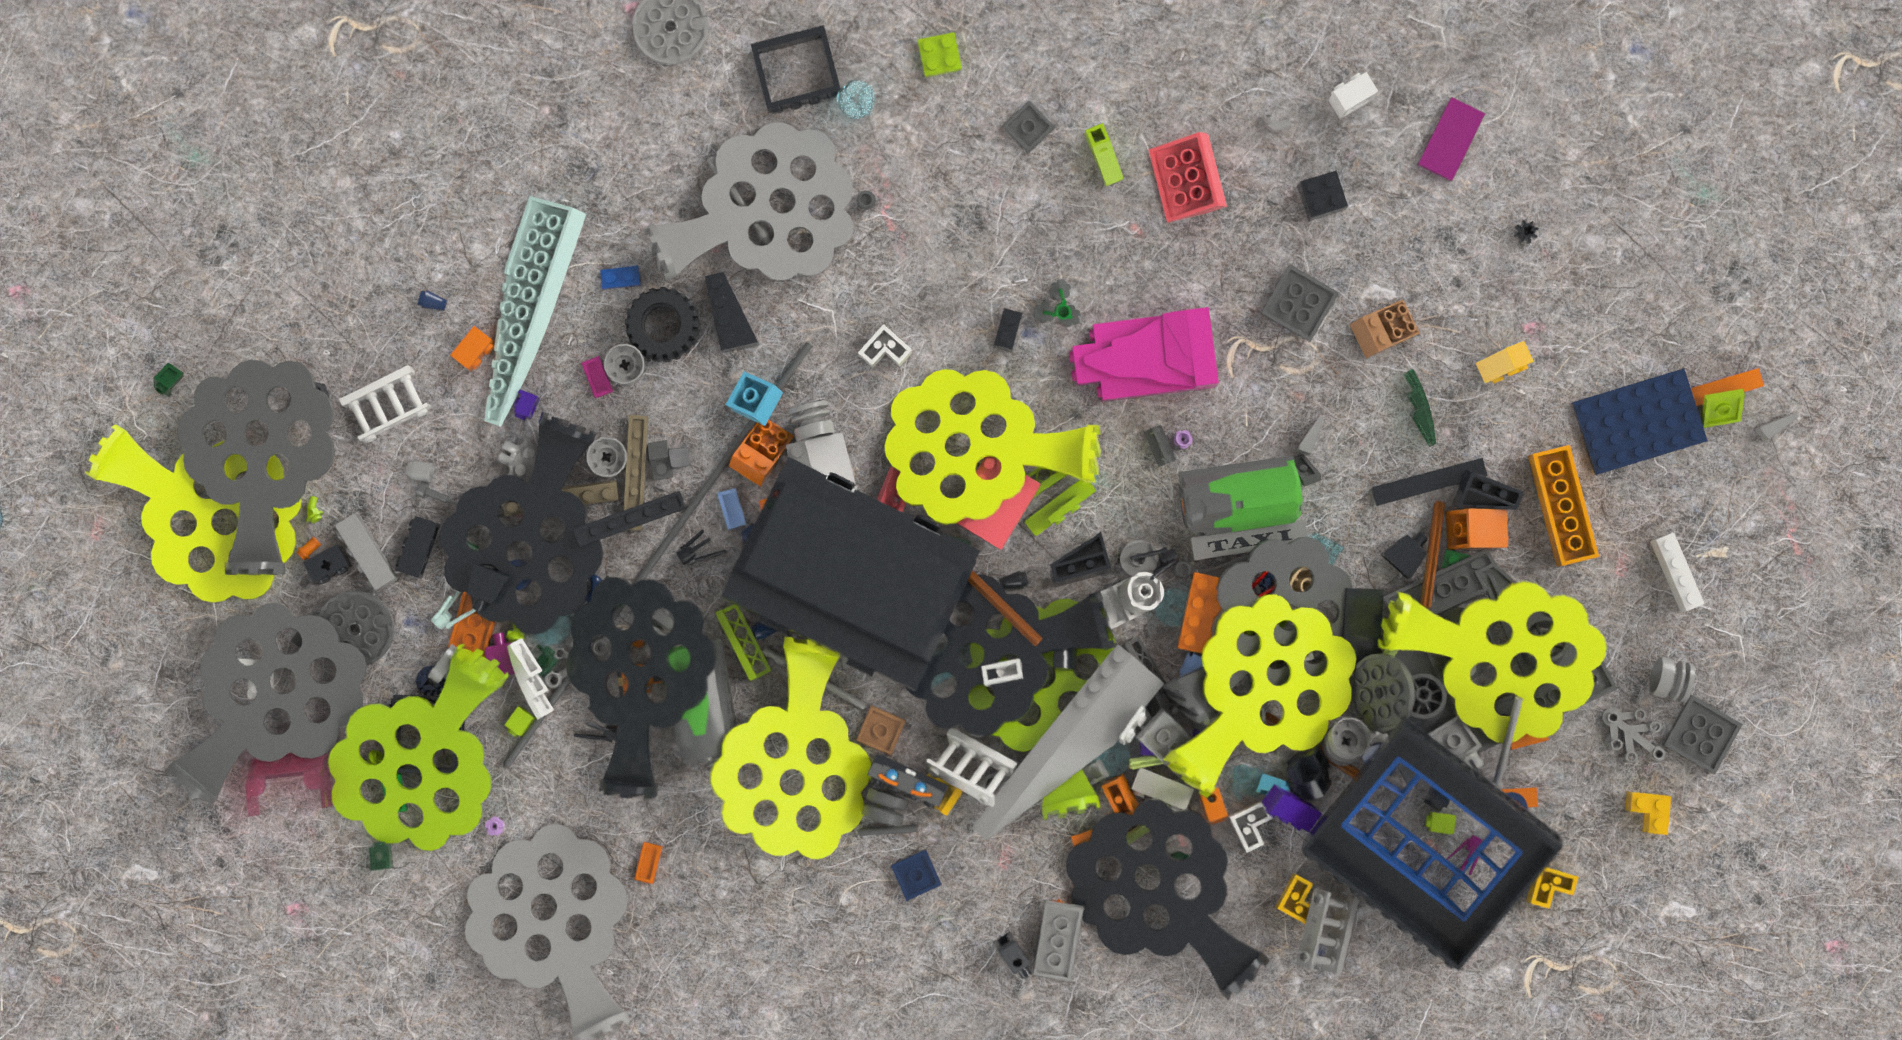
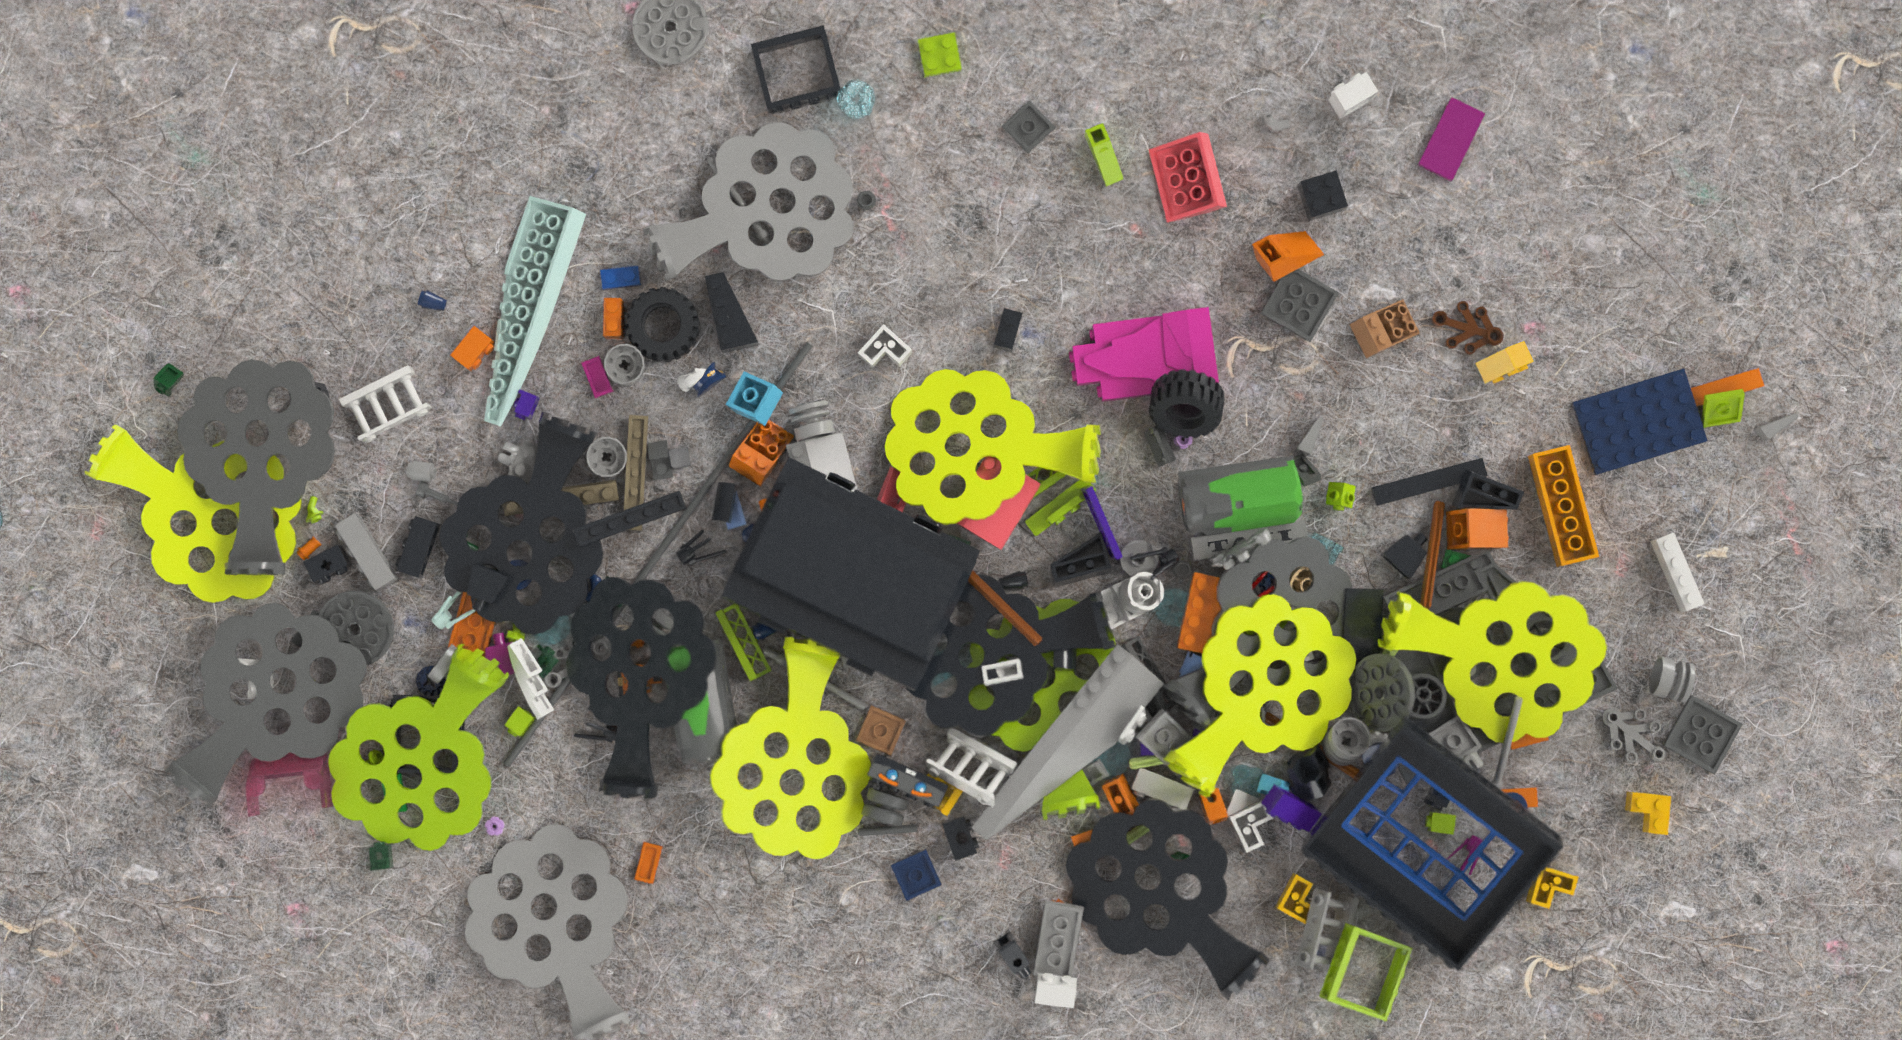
dark grey plant [1034,279,1080,327] -> none
clear green slope [1403,369,1436,448] -> none
black gear [1514,220,1539,244] -> none
none -> orange brick [603,298,625,339]
none -> piece [677,362,726,398]
none -> black brick [711,482,737,523]
none -> black brick [942,816,979,861]
none -> white brick [1035,973,1077,1008]
none -> dark purple tile [1081,485,1123,560]
none -> black tyre [1149,369,1225,438]
none -> light grey plant [1210,528,1271,570]
none -> white sticker [1227,789,1259,816]
none -> orange slope [1252,231,1324,282]
none -> lime window [1319,923,1413,1021]
none -> lime brick [1326,482,1356,511]
none -> reddish brown plant [1431,301,1504,355]

